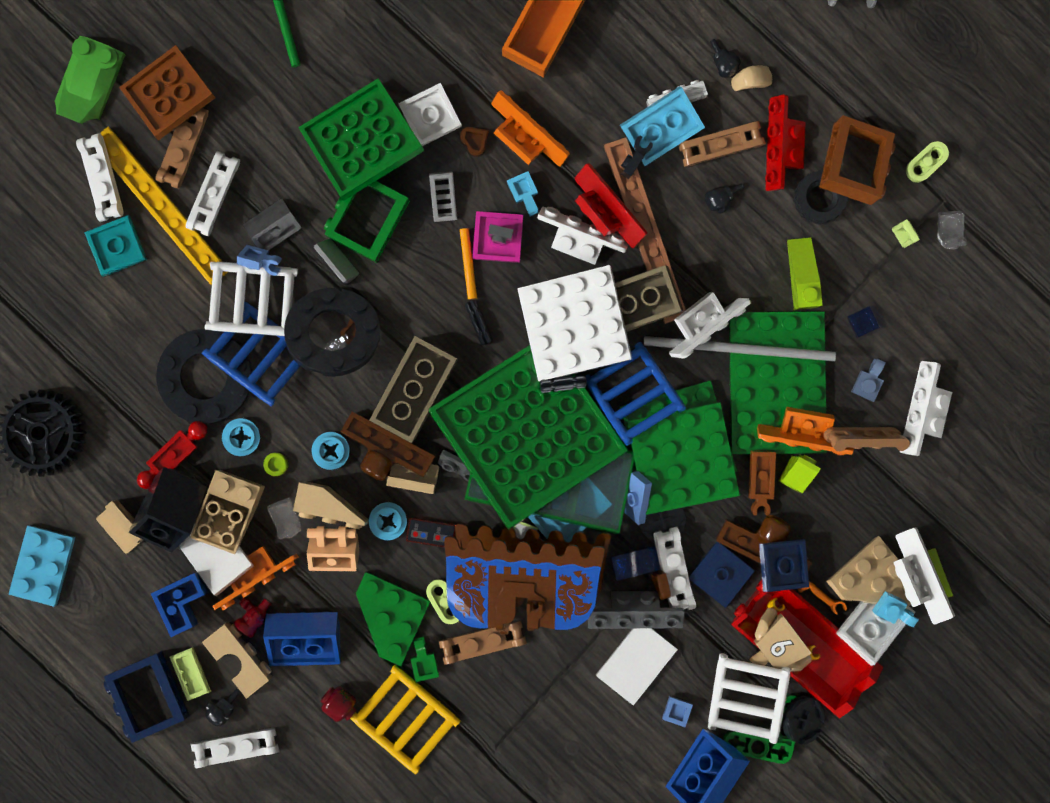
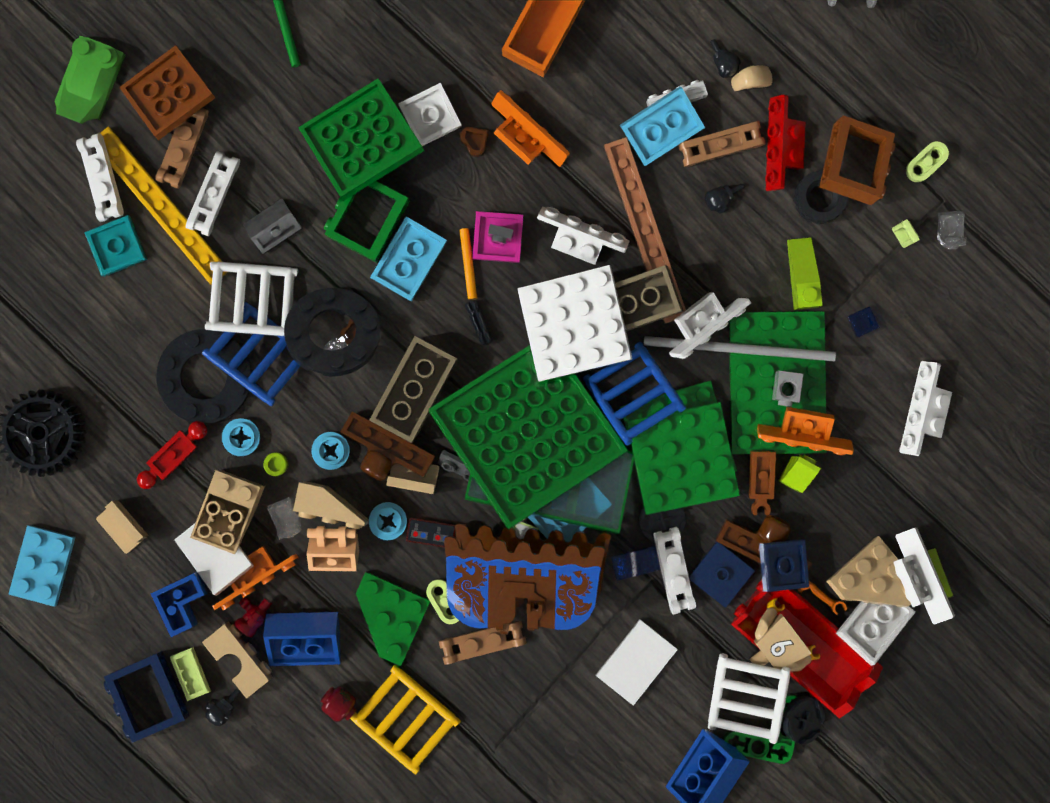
black slope [128,467,207,553] -> none
white plate [191,728,279,768] -> none
medium blue plate [237,245,282,276] -> none
light grey slope [314,239,359,285] -> none
green plate [411,637,439,682] -> none
light grey slope [429,171,457,222] -> none
medium azure plate [507,171,538,216] -> none
black axle [540,374,587,393] -> none
red bracket [575,163,648,248] -> none
dark grey bracket [588,591,684,629] -> none
black plate [621,135,653,179] -> none
medium blue plate [625,471,652,525] -> none
reddish brown tile [651,570,671,600] -> none
medium blue plate [662,696,693,727] -> none
medium nougat plate [823,427,910,452] -> none
sand blue plate [851,359,886,402] -> none
medium azure plate [872,591,919,627] -> none
none -> medium azure plate [370,217,447,302]
none -> light grey brick [772,371,803,407]

